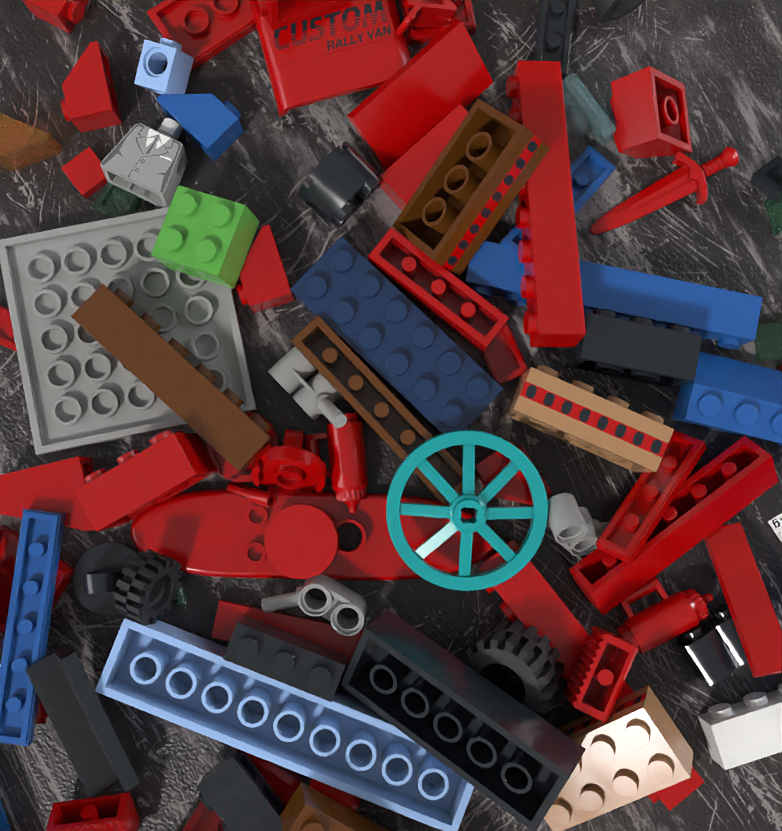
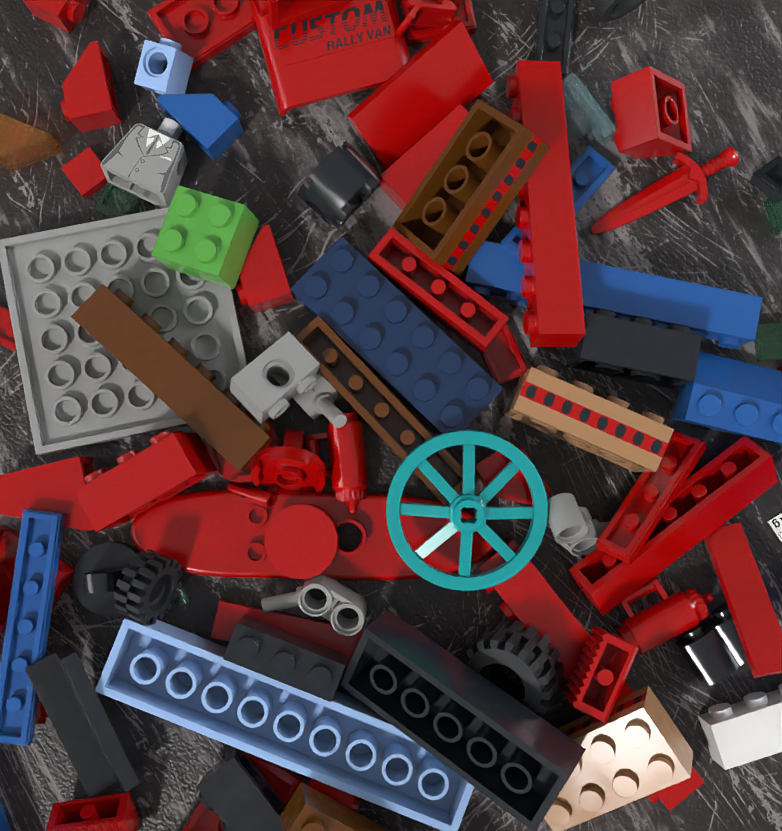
none -> light grey brick [230,331,320,423]

